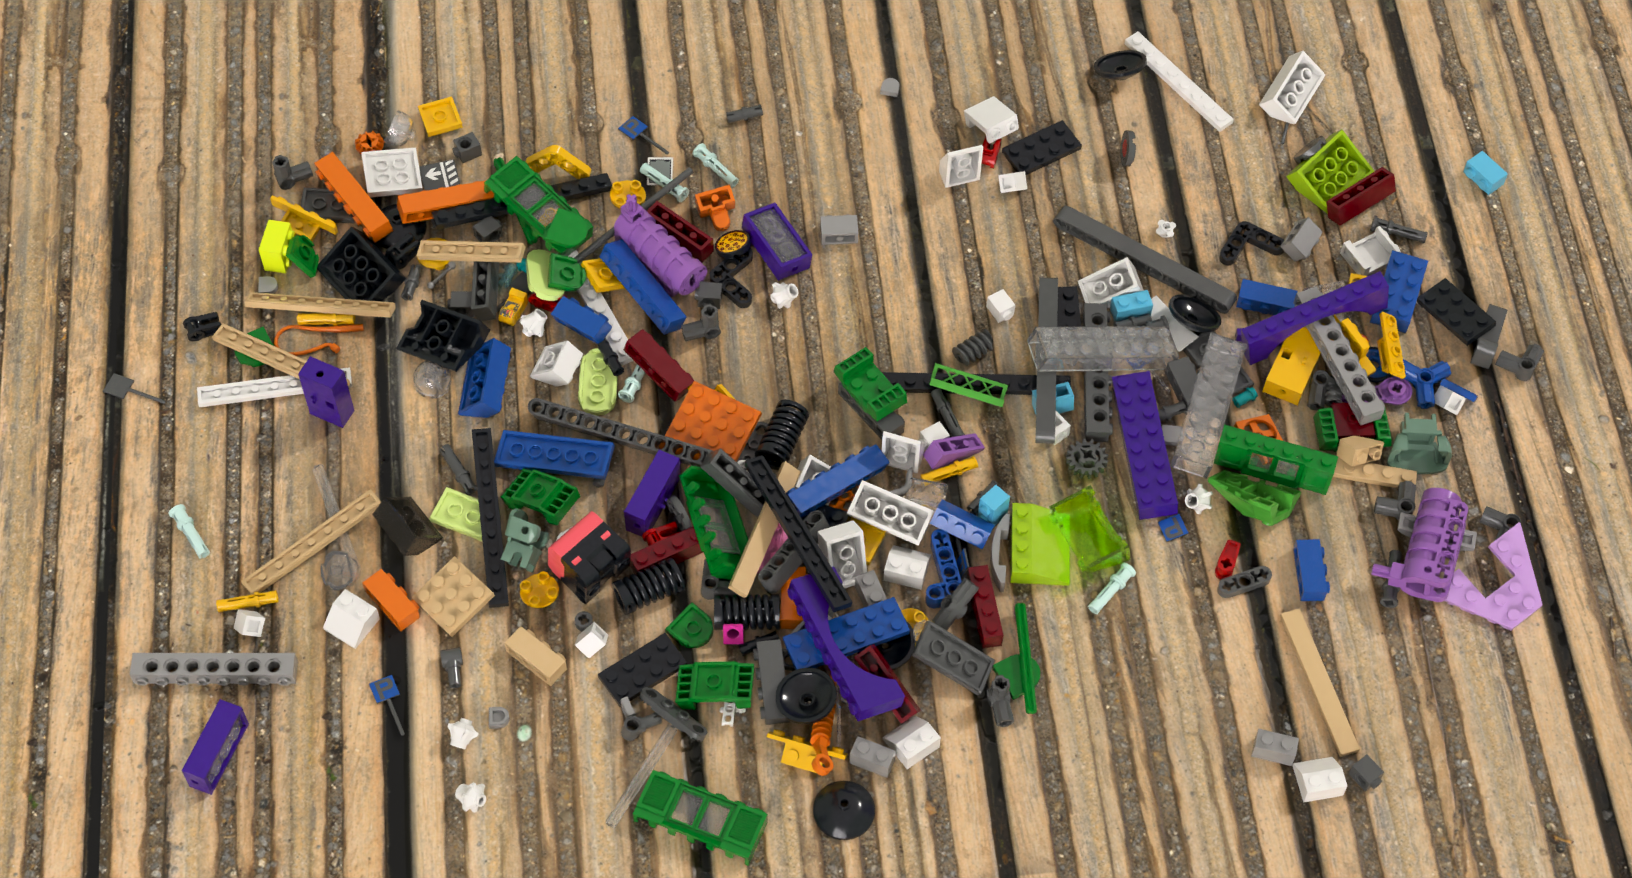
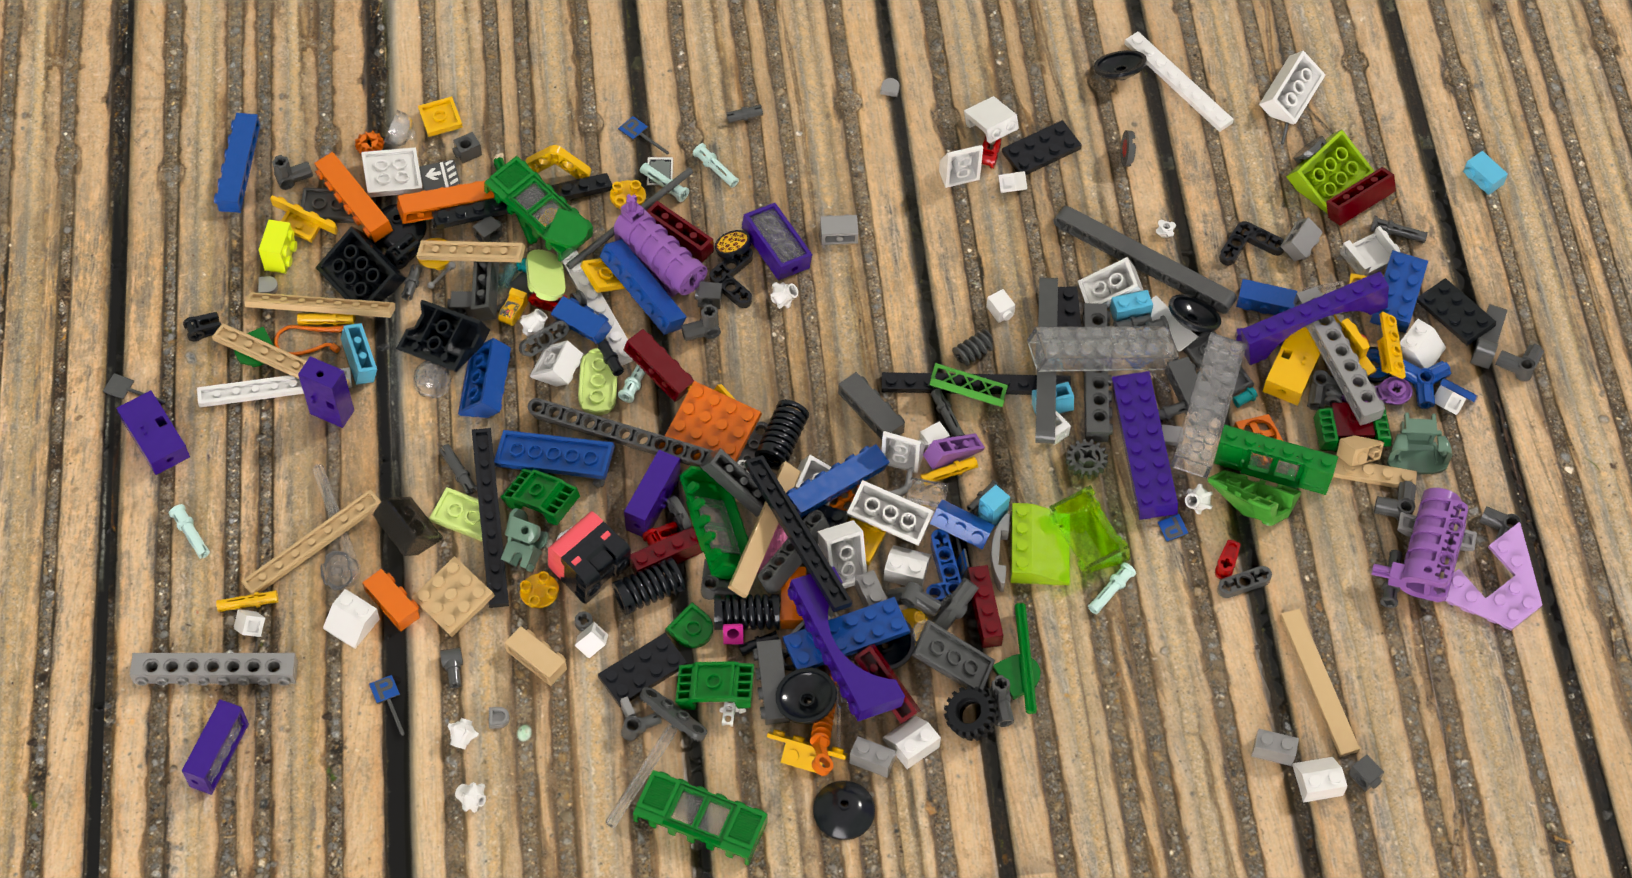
green tile [286,235,319,278] -> none
green tile [548,253,586,292] -> none
orange brick [695,184,735,231] -> none
green plate [833,347,907,422] -> none
blue brick [1293,539,1330,601] -> none
none -> dark purple brick [116,390,190,475]
none -> blue brick [214,113,261,213]
none -> medium azure brick [340,323,377,385]
none -> dark grey beam [519,320,569,357]
none -> dark grey bush [570,290,587,306]
none -> dark grey piece [887,581,942,618]
none -> black tyre [944,686,999,741]
none -> white slope [1400,319,1446,369]

